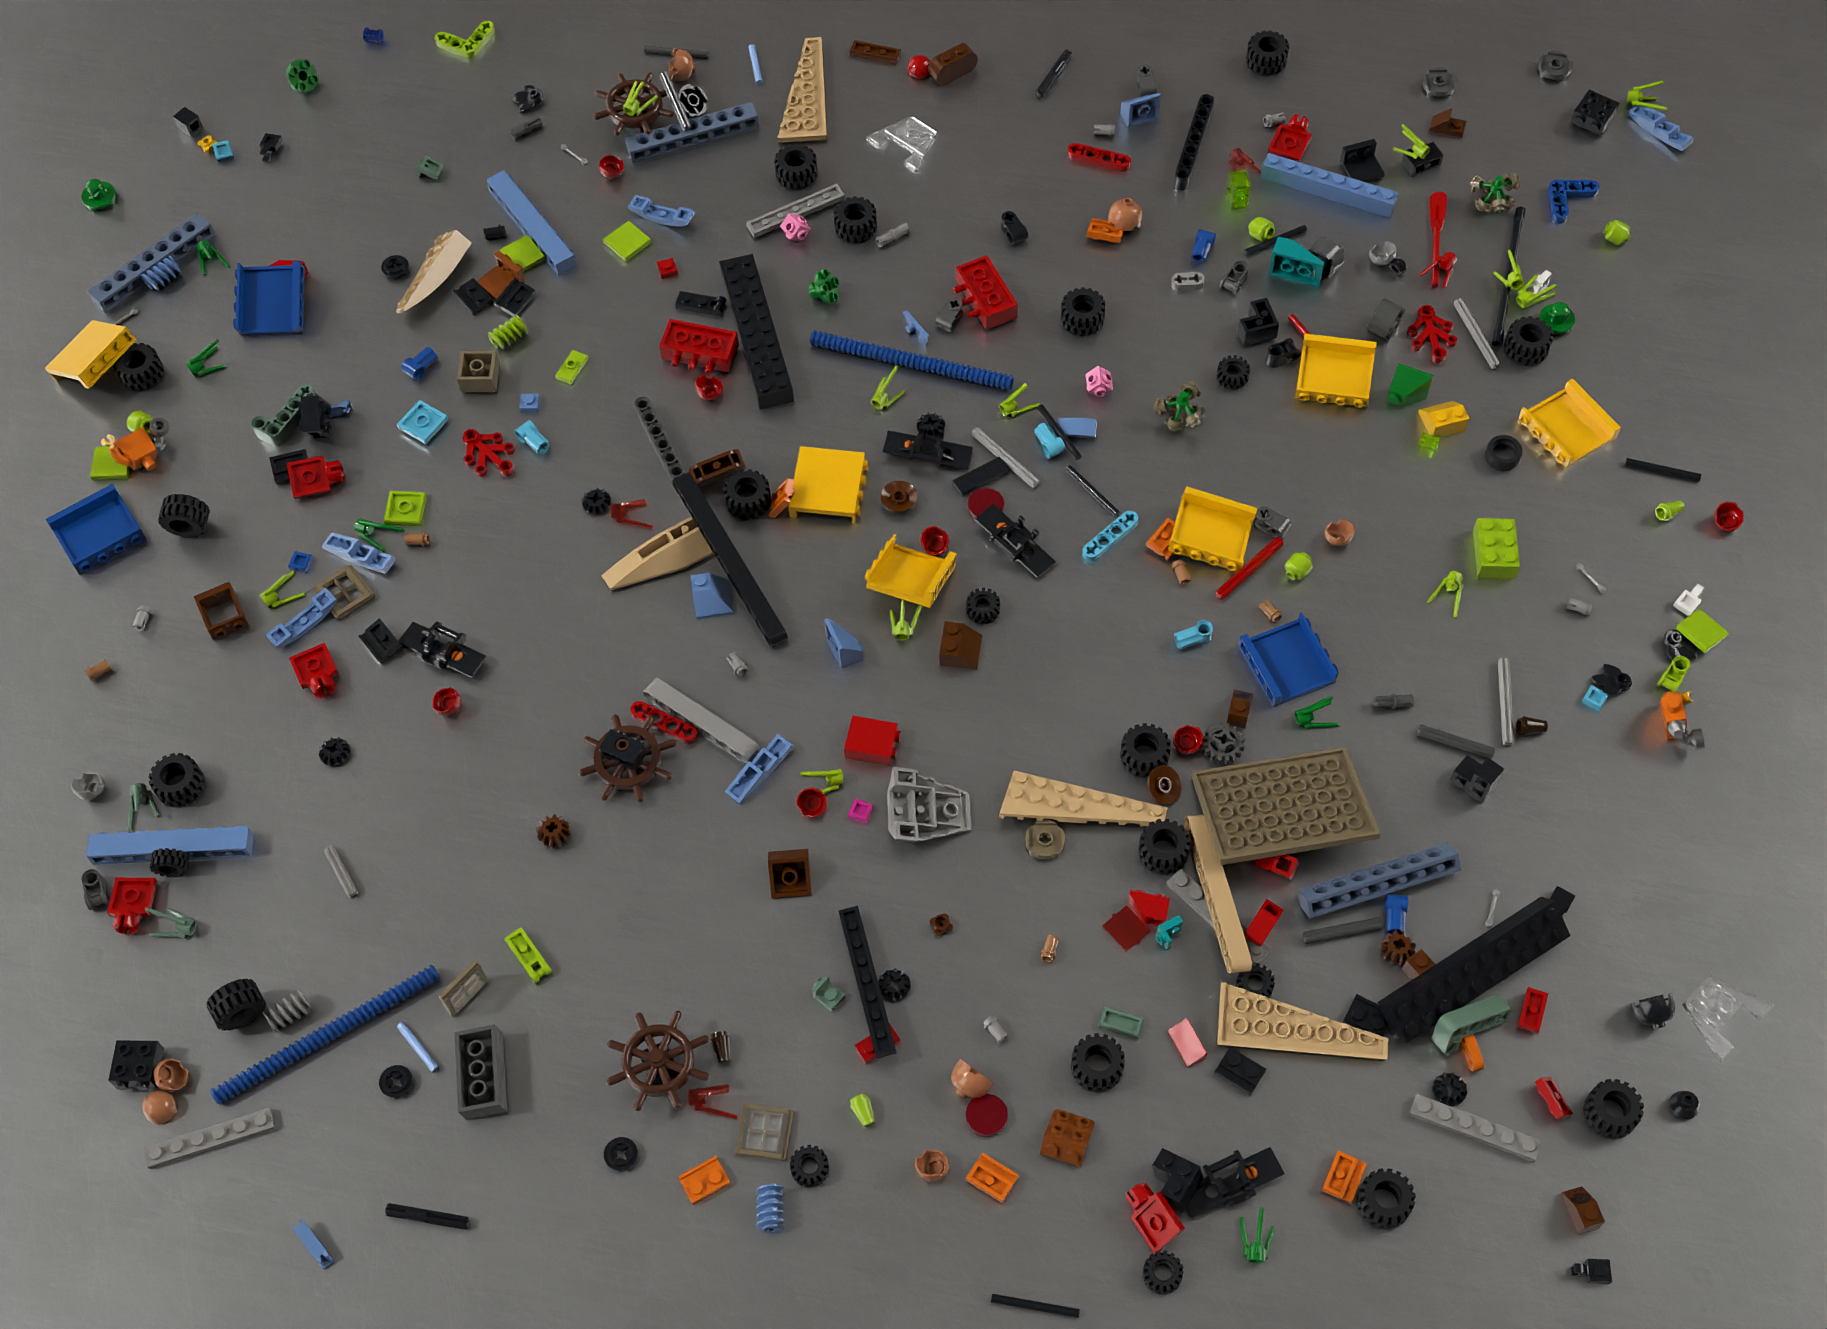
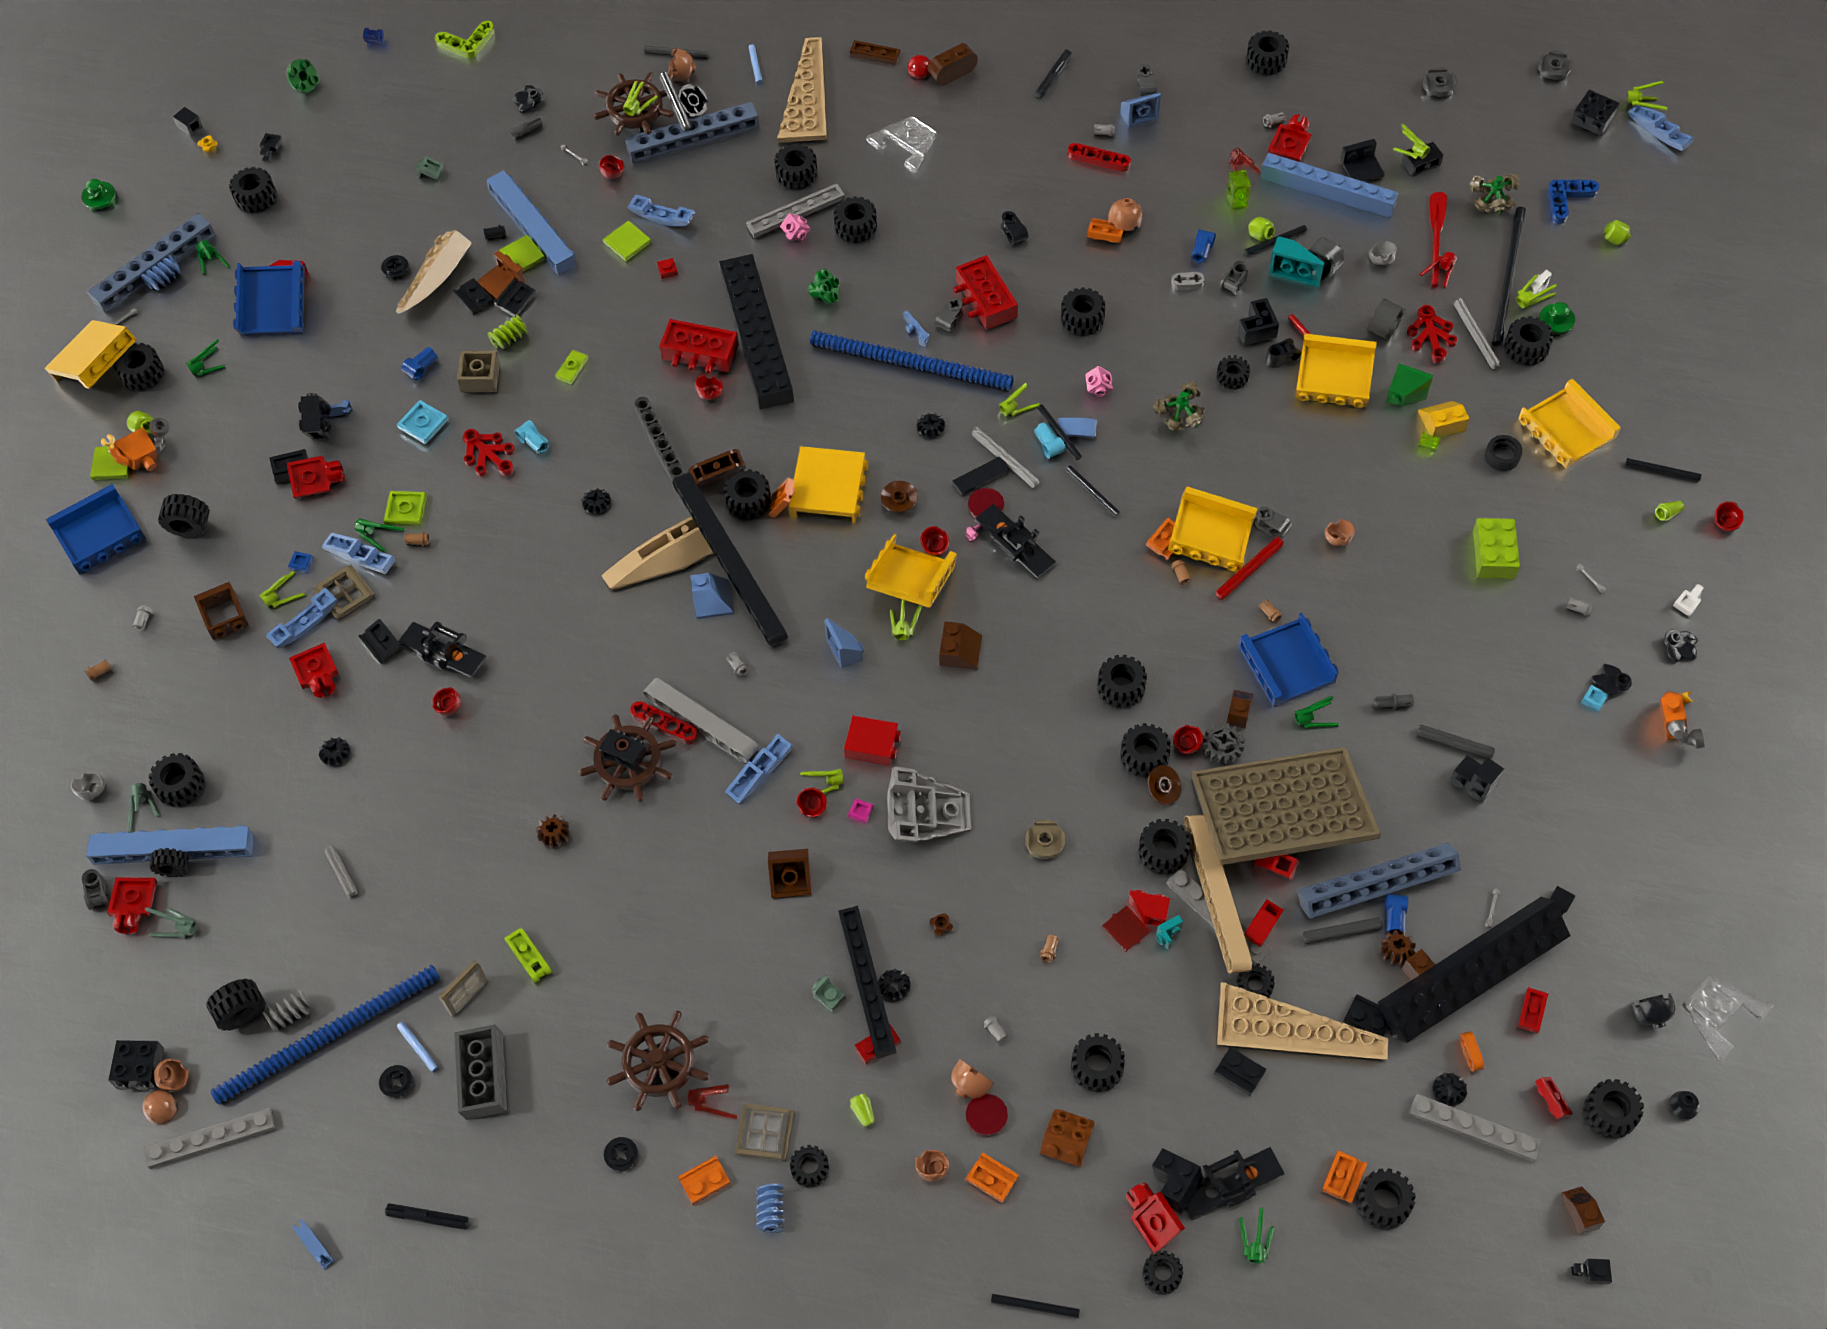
medium azure tile [212,140,234,161] -> none
sand green beam [251,384,315,446] -> none
medium blue plate [519,394,540,412] -> none
clear red plant [610,499,653,529] -> none
black plate [675,291,727,316] -> none
dark brown cone [710,1031,731,1063] -> none
lime plant [871,366,905,410] -> none
light grey pin [875,223,910,248] -> none
black piece [883,426,973,469] -> none
black tyre [966,588,1000,624] -> none
tan wing [999,770,1168,826] -> none
medium azure beam [1082,511,1138,562] -> none
sand green tile [1098,1006,1144,1039] -> none
slope [1167,1018,1207,1068] -> none
black beam [1174,94,1214,190] -> none
medium azure piece [1174,620,1213,650] -> none
lime head [1284,552,1313,580] -> none
black plate [1390,258,1407,275] -> none
lime plant [1427,571,1464,618] -> none
reddish brown slope [1429,109,1467,137] -> none
sand green beam [1432,995,1514,1056] -> none
lime plant [1493,250,1525,290] -> none
light grey axle [1498,658,1514,746] -> none
dark brown cone [1516,716,1548,736] -> none
lime piece [1657,656,1690,692] -> none
lime tile [1676,609,1729,653] -> none
none -> black tyre [229,167,277,213]
none -> bright pink hand [966,524,982,541]
none -> black tyre [1097,655,1147,708]

